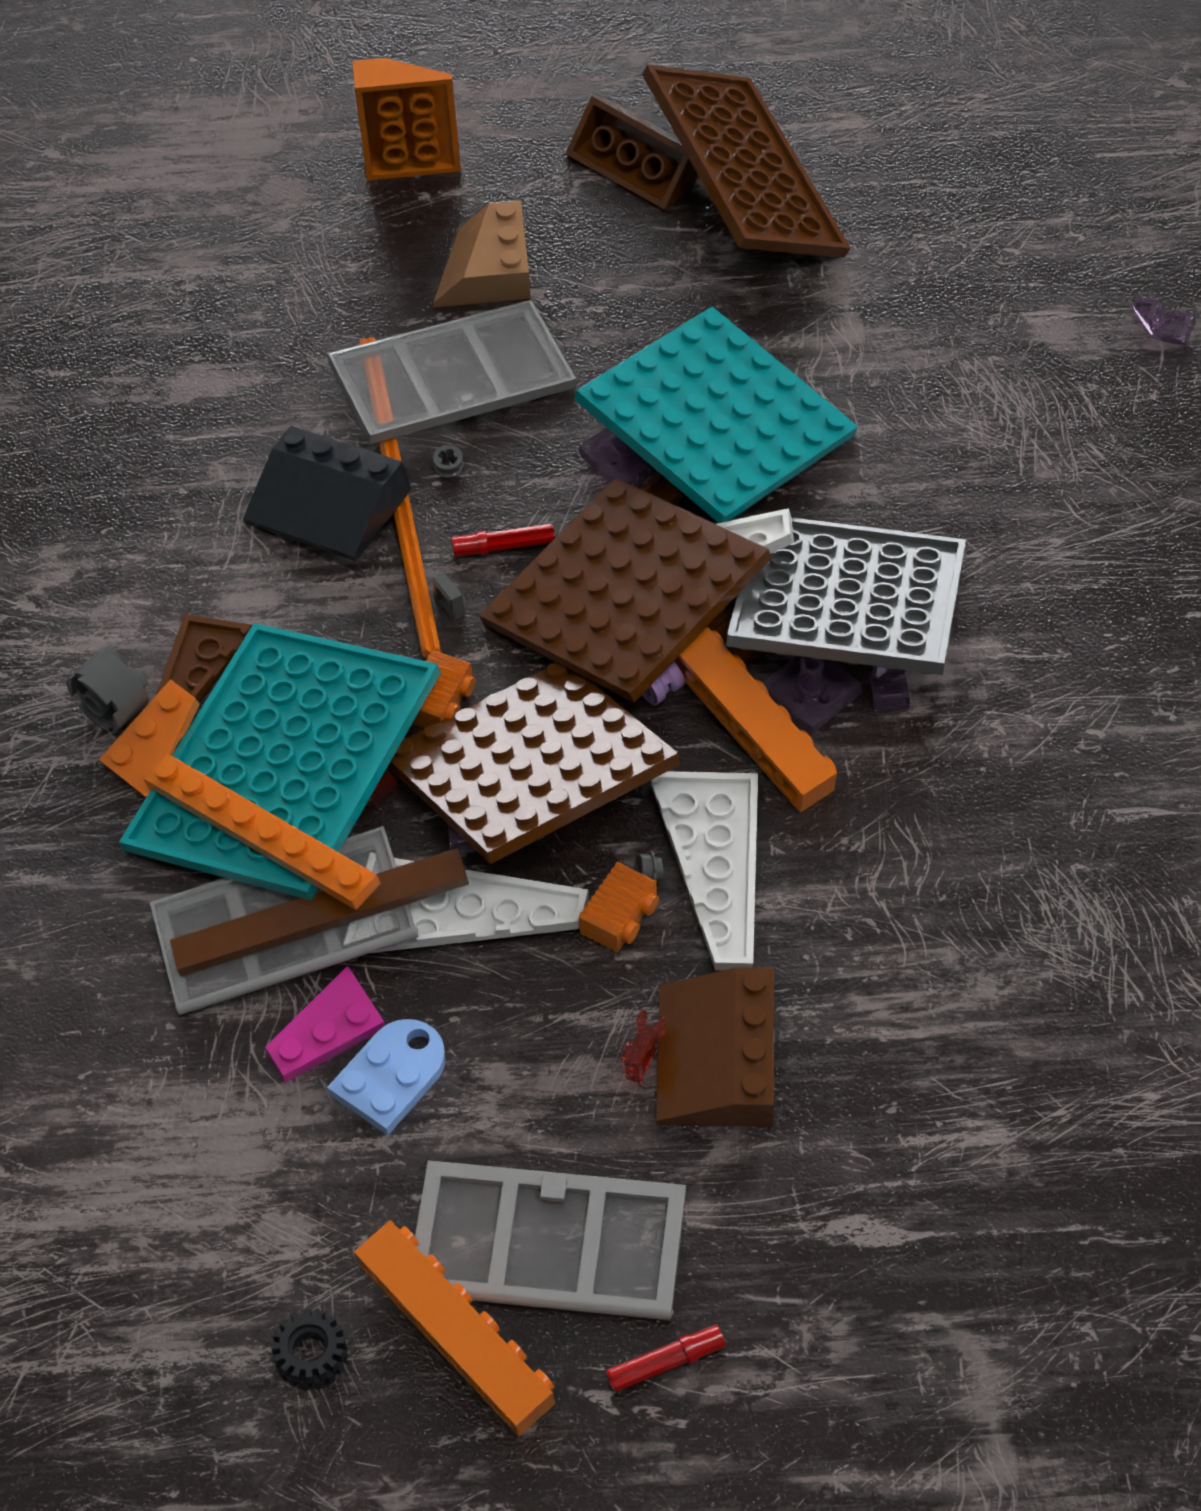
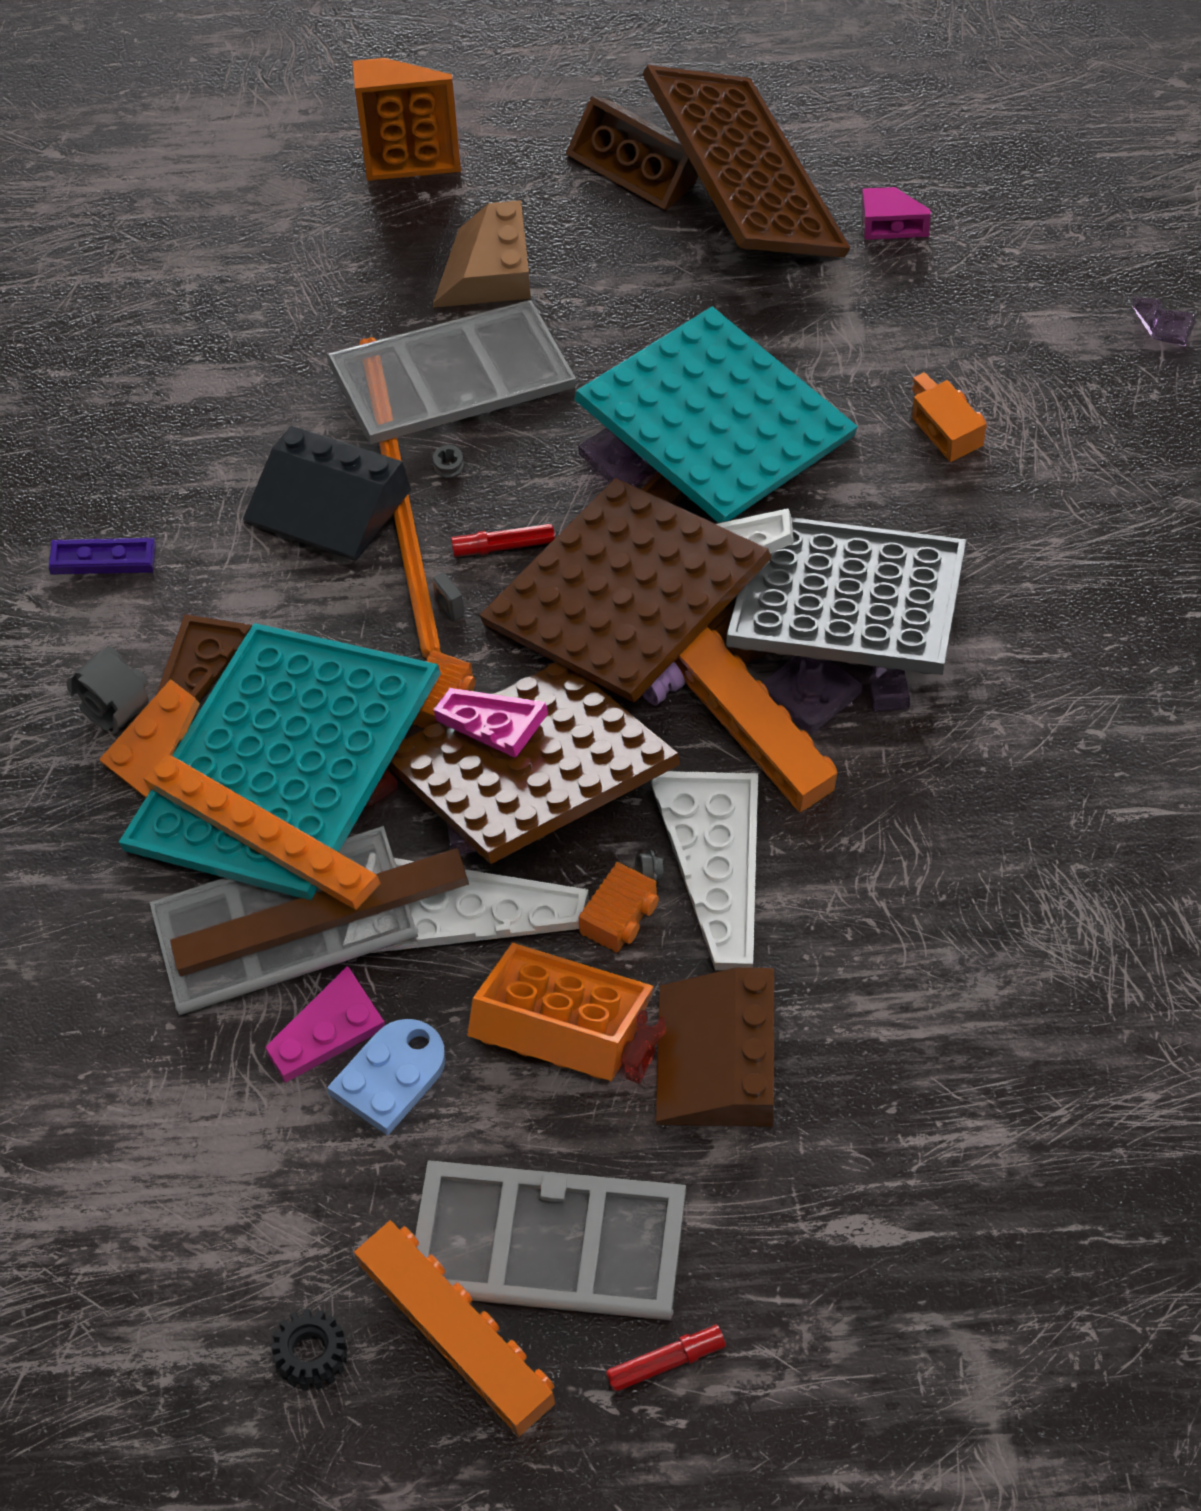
none -> dark purple tile [48,538,156,575]
none -> dark pink wing [434,688,548,758]
none -> orange slope [467,943,654,1081]
none -> dark pink slope [861,187,931,240]
none -> orange hinge [912,372,987,462]

